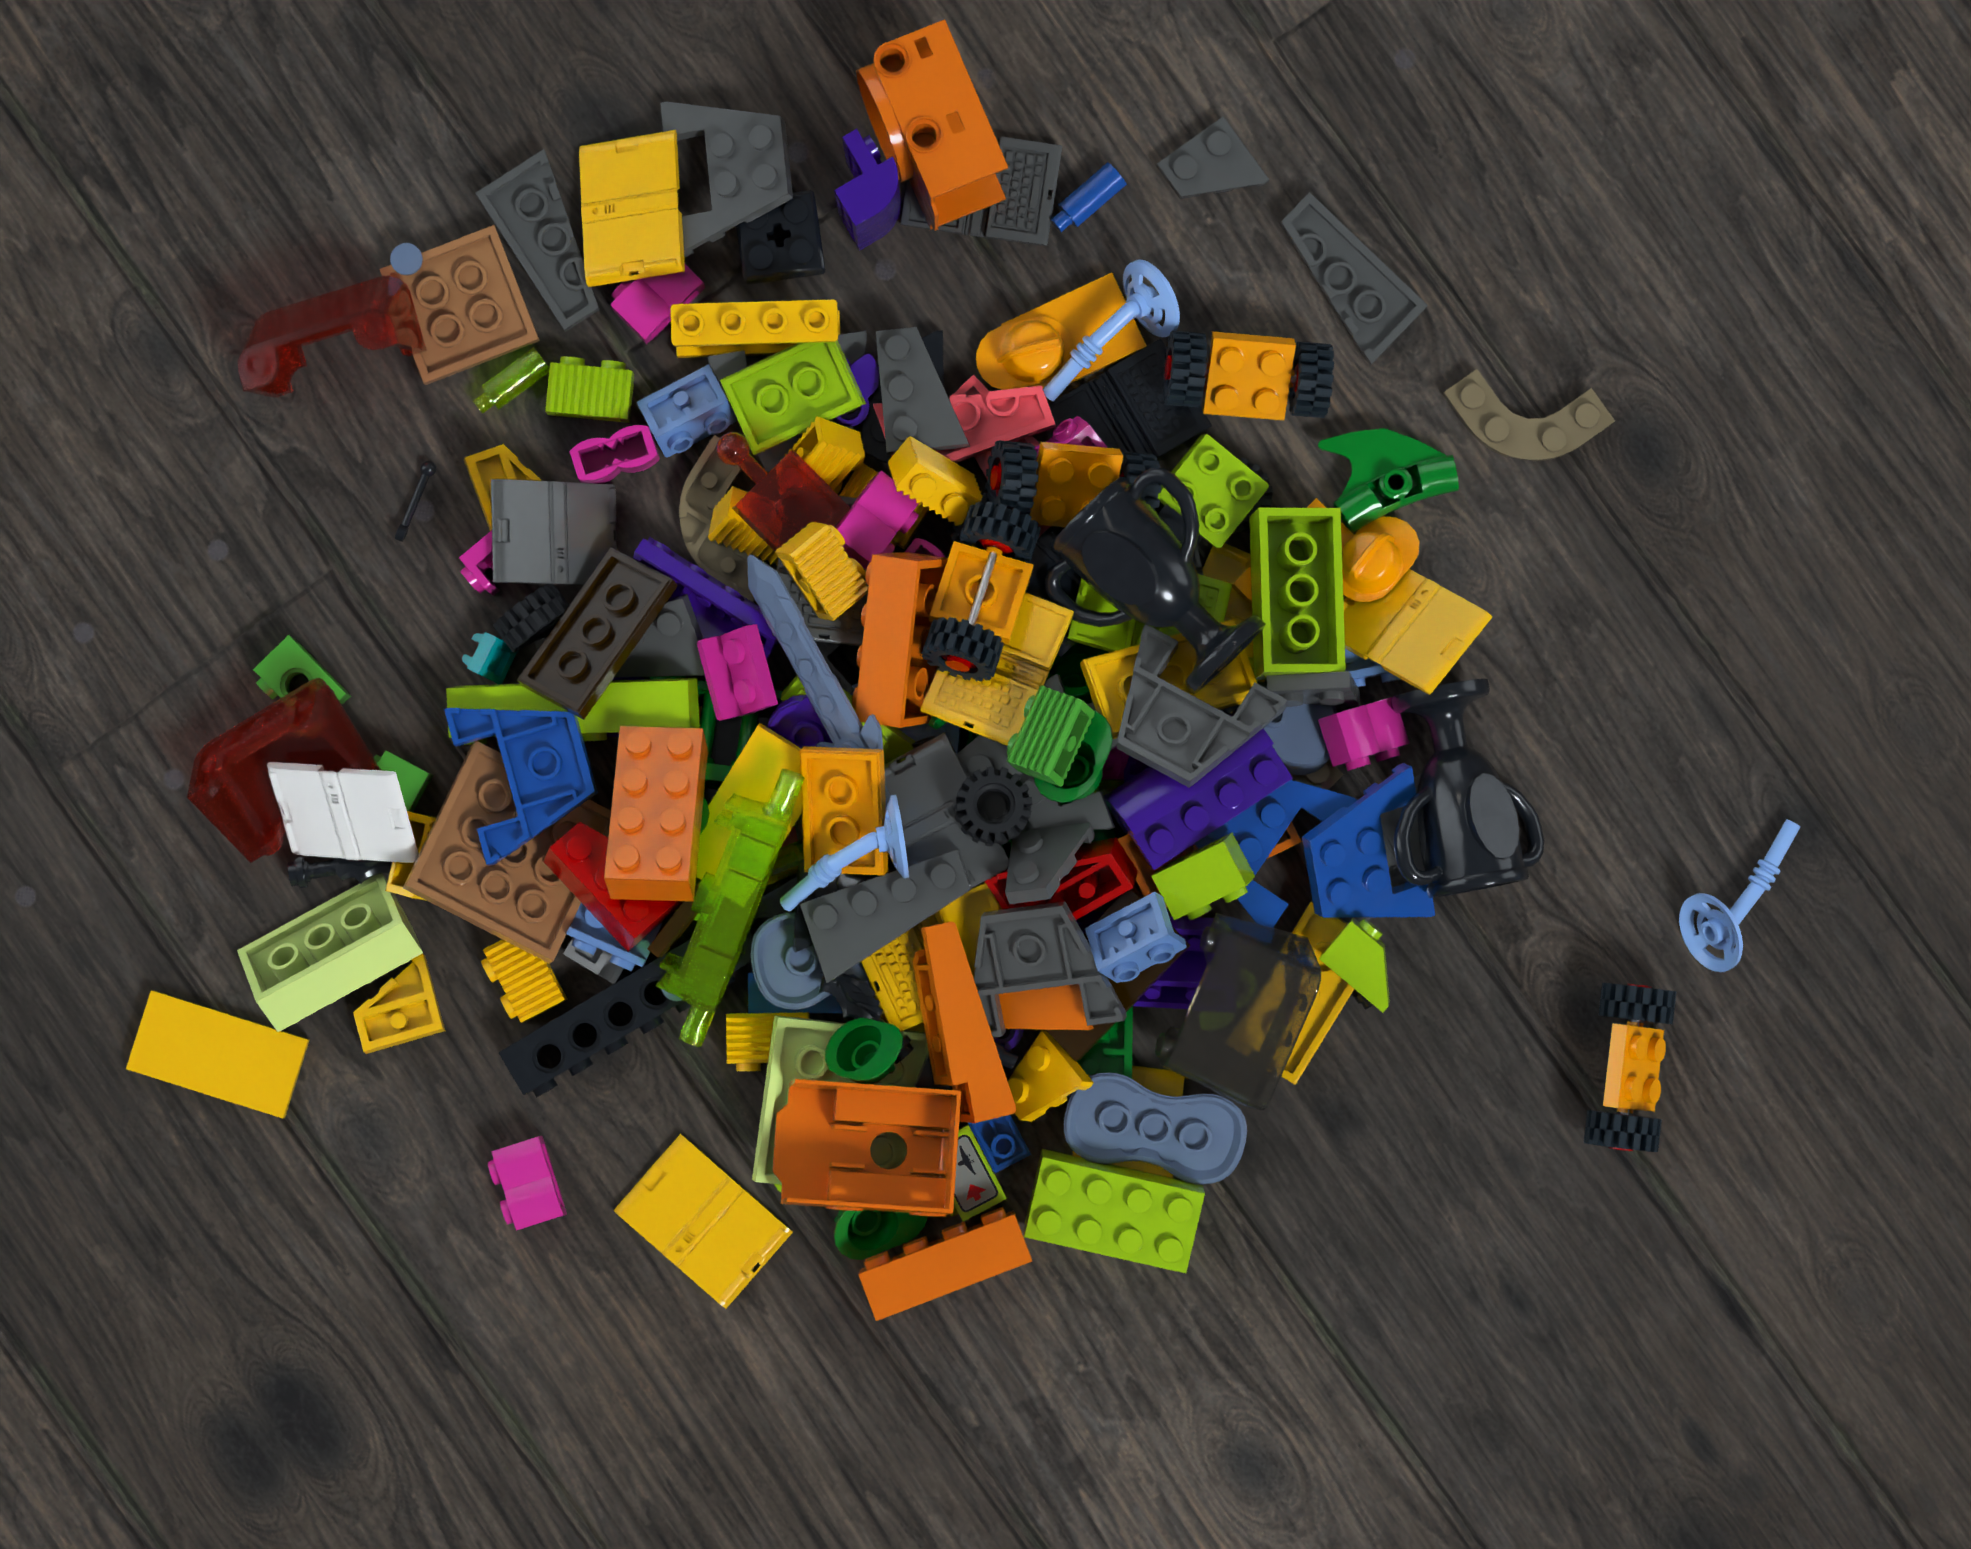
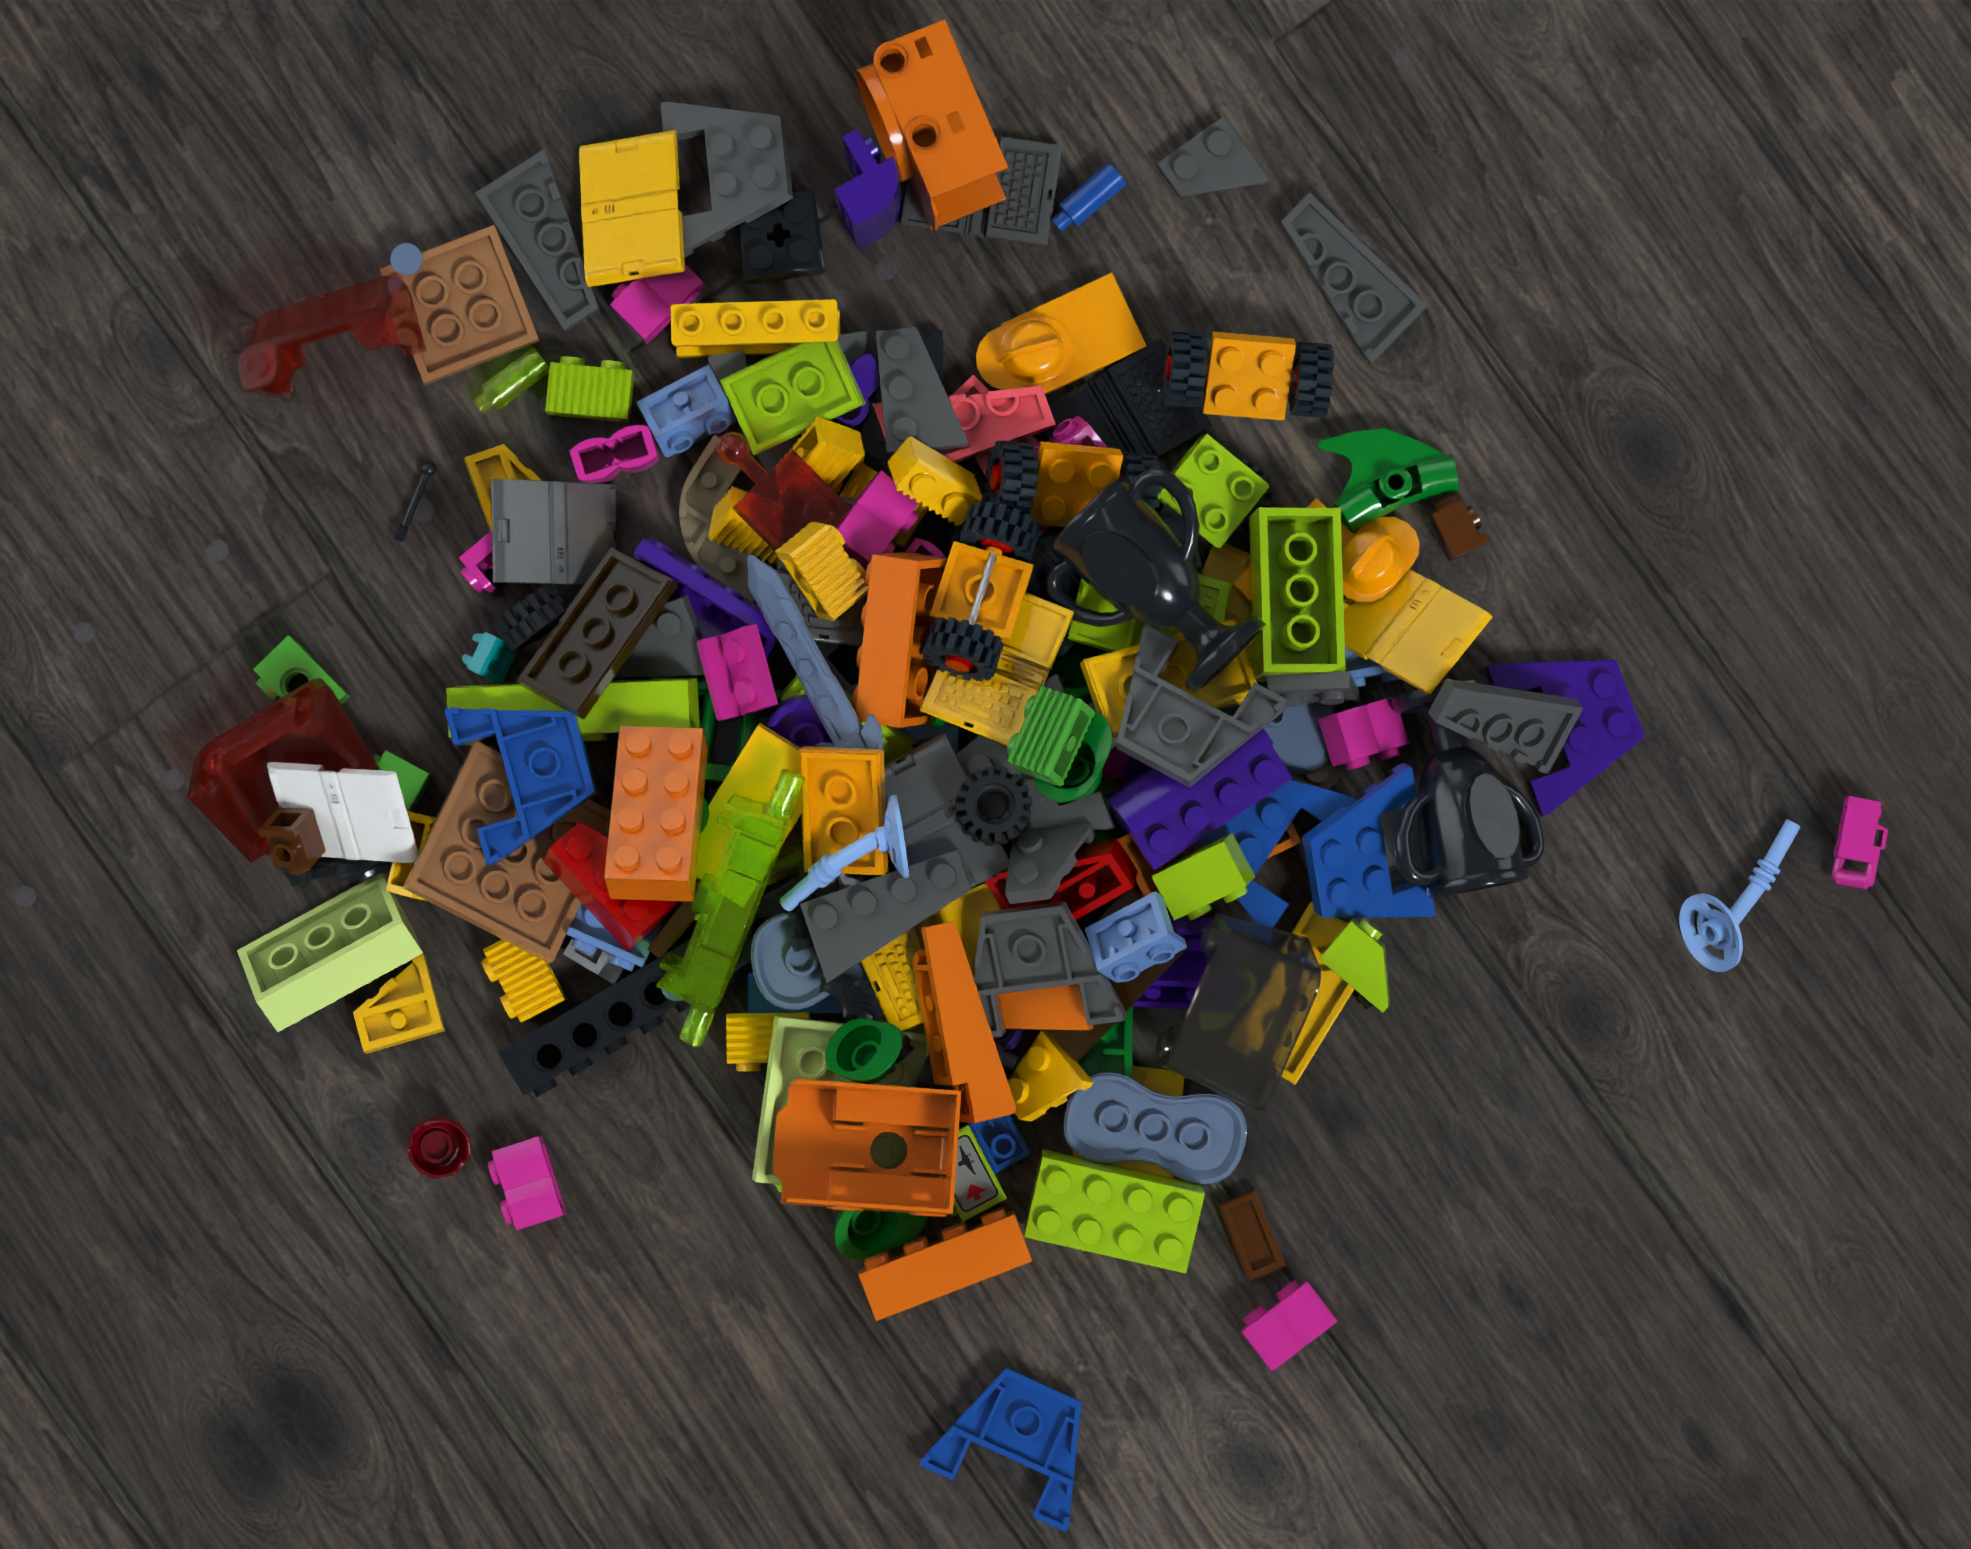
yellow tile [126,990,310,1119] -> none
yellow piece [613,1133,793,1309] -> none
light blue dish [1043,260,1180,401] -> none
dark tan plate [1442,369,1615,461] -> none
plate [1584,983,1677,1152] -> none
none -> reddish brown brick [258,808,326,875]
none -> dark red hair [407,1116,471,1179]
none -> blue wing [919,1367,1082,1532]
none -> reddish brown tile [1217,1189,1286,1282]
none -> dark pink brick [1240,1279,1337,1371]
none -> dark grey wing [1428,679,1583,775]
none -> reddish brown brick [1429,494,1491,561]
none -> dark purple wing [1486,660,1645,817]
none -> dark pink piece [1832,796,1888,889]

